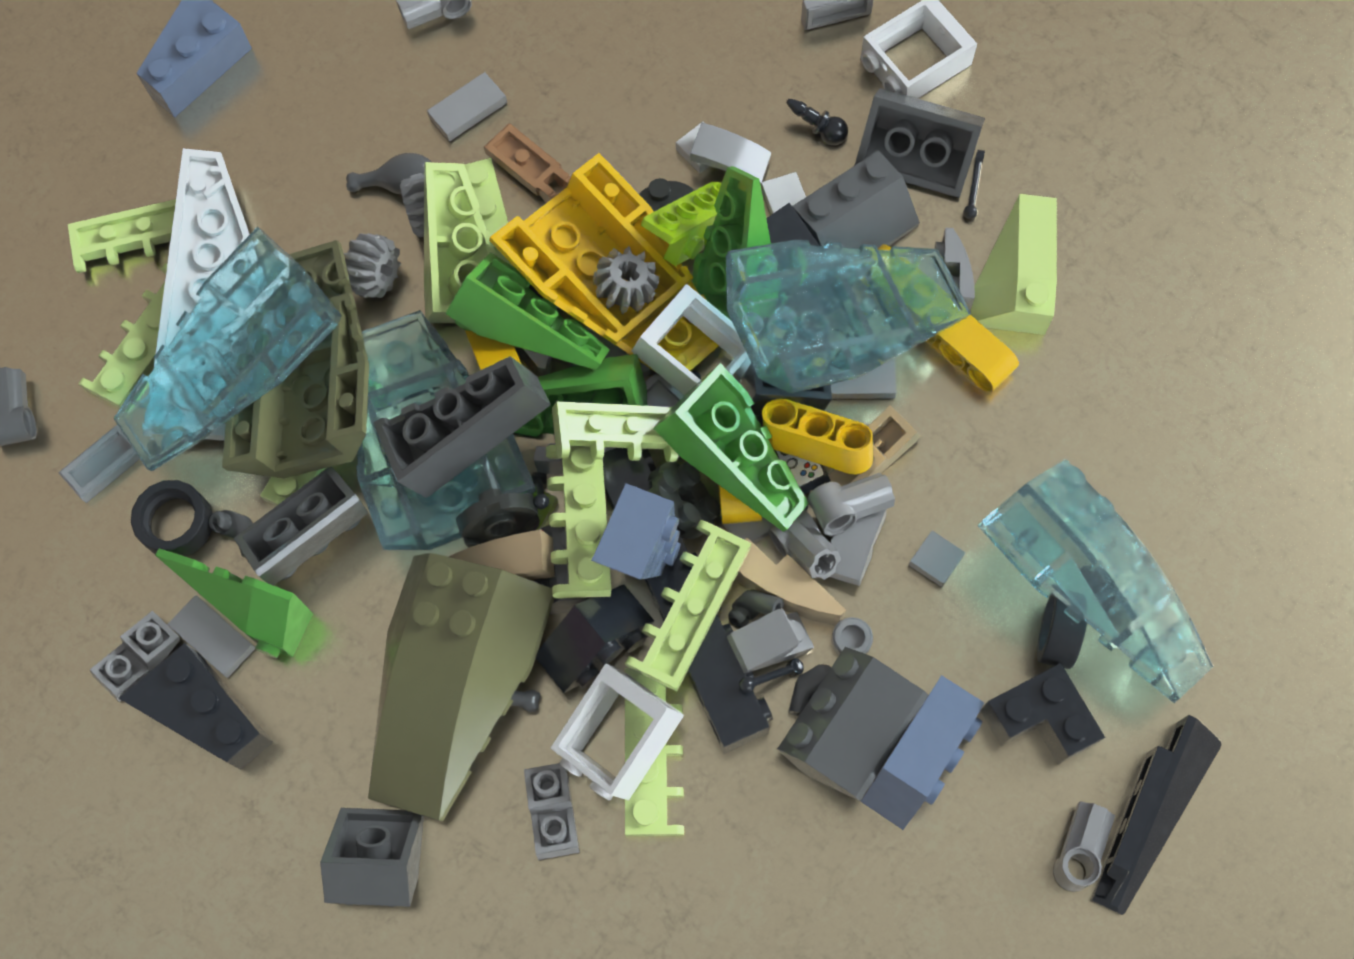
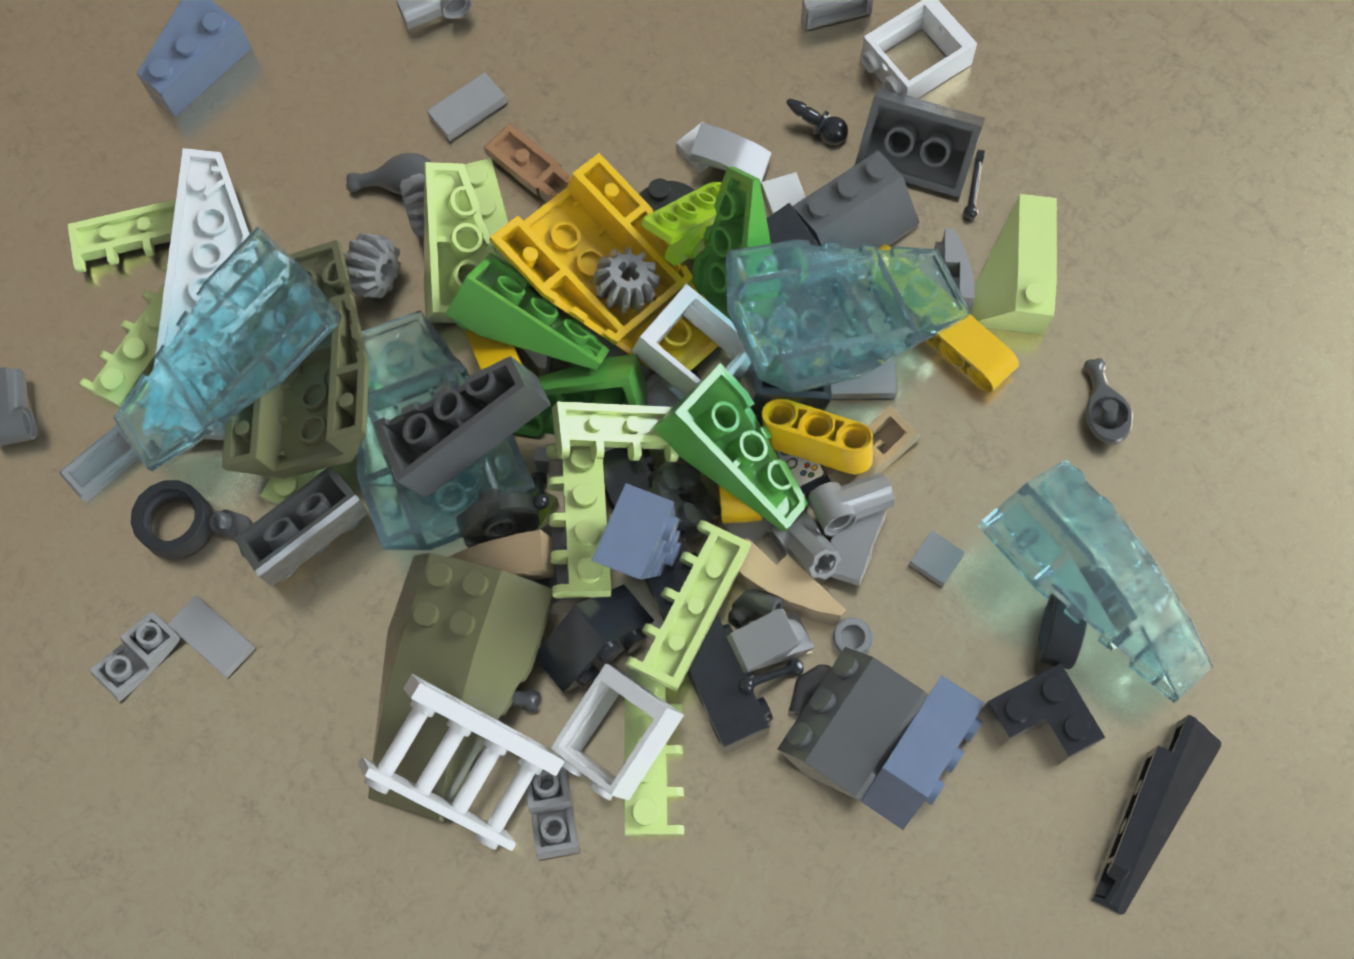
black wedge [119,643,273,770] -> none
bright green wedge [155,549,313,658] -> none
dark grey slope [320,808,424,907] -> none
light grey piece [1053,801,1115,892] -> none
none -> white fence [358,674,565,851]
none -> dark grey piece [1084,358,1133,445]

